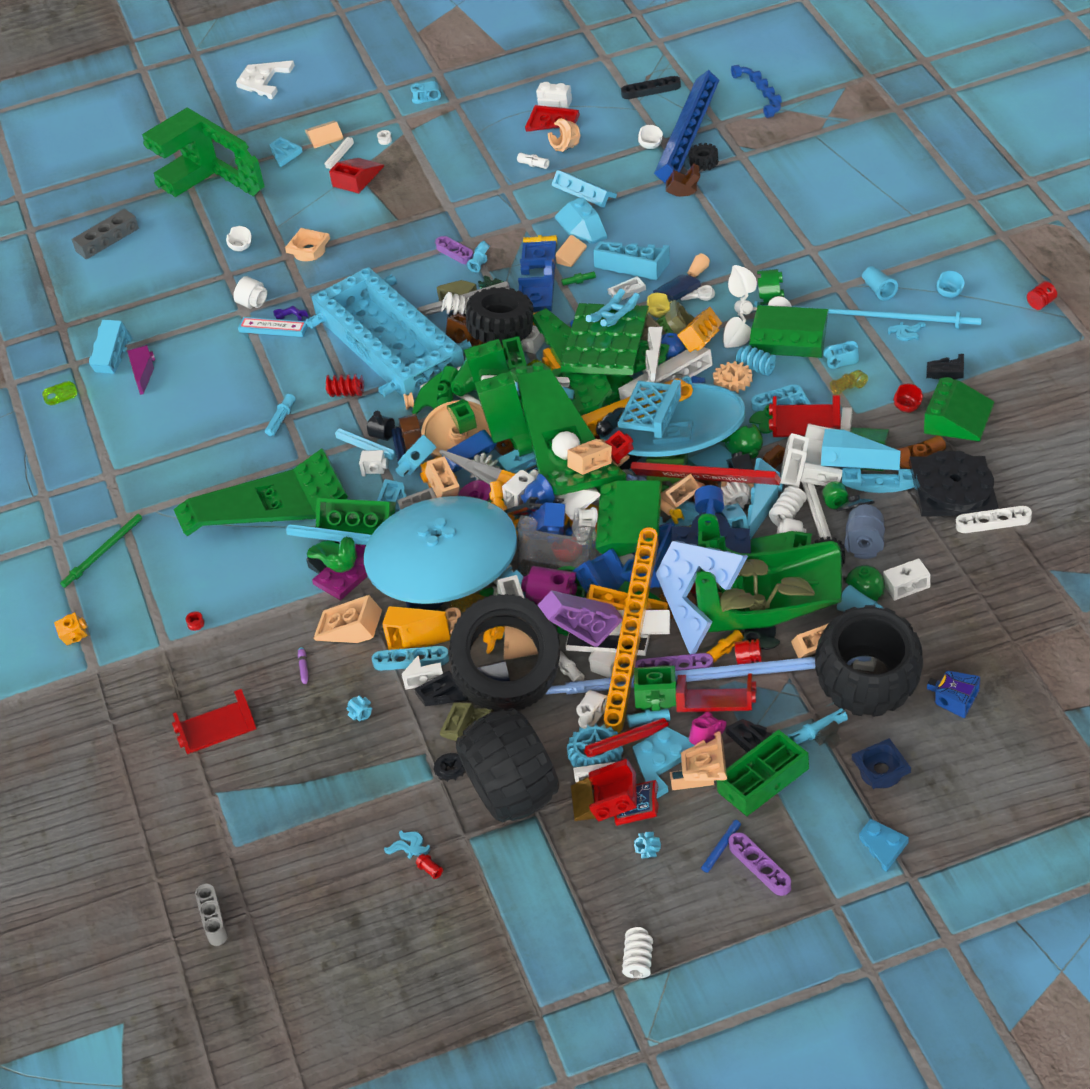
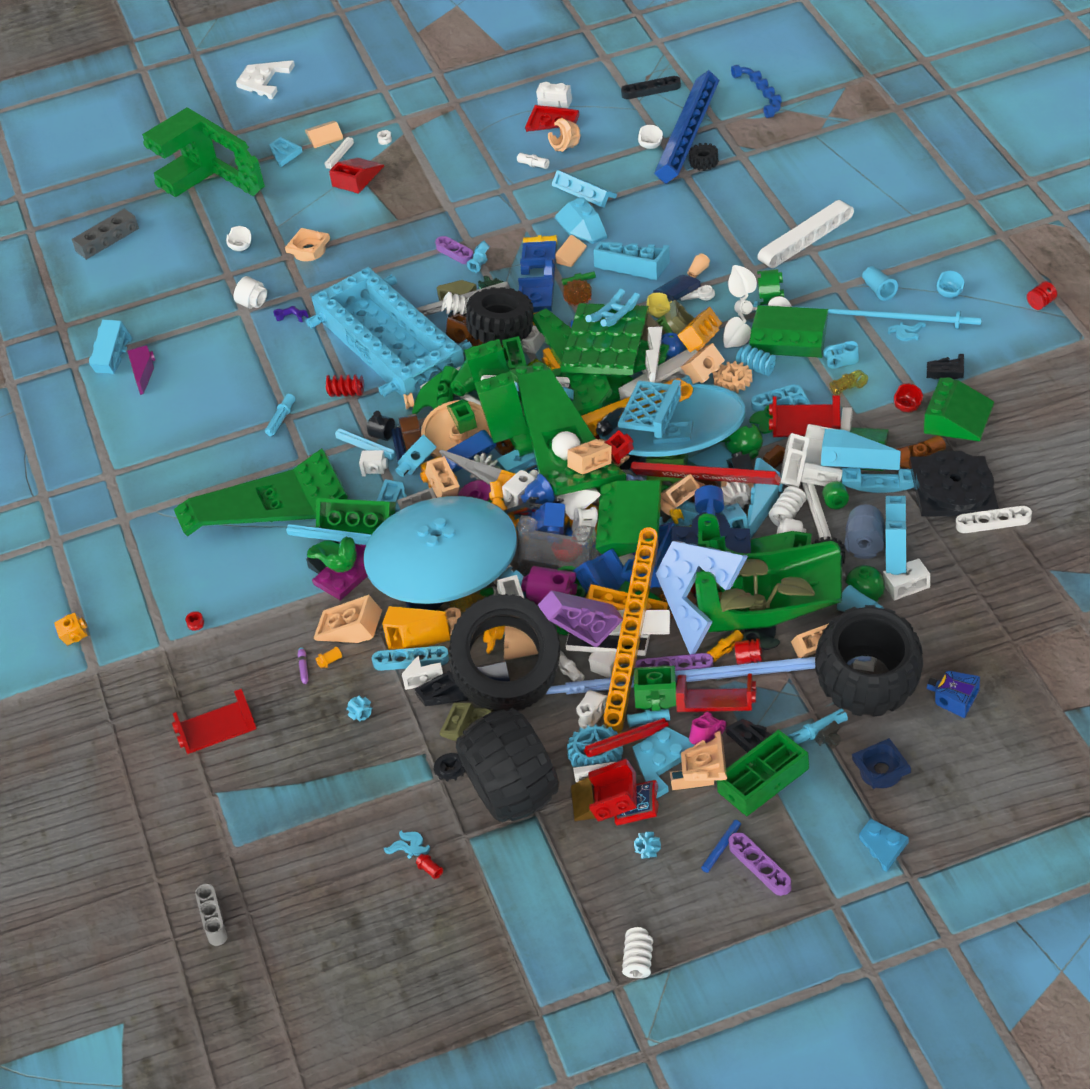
clear neon green piece [42,381,77,405] -> none
green bar [60,514,142,588] -> none
tile [238,317,308,337] -> none
medium azure piece [410,81,441,104] -> none
white tile [608,276,646,300] -> none
reddish brown brick [666,164,700,197] -> none
black dish [836,495,875,512] -> none
none -> light orange pin [316,647,342,668]
none -> clear orange gear [563,279,592,306]
none -> light nougat brick [681,343,725,384]
none -> white beam [758,200,854,268]
none -> medium azure arch [886,496,906,575]

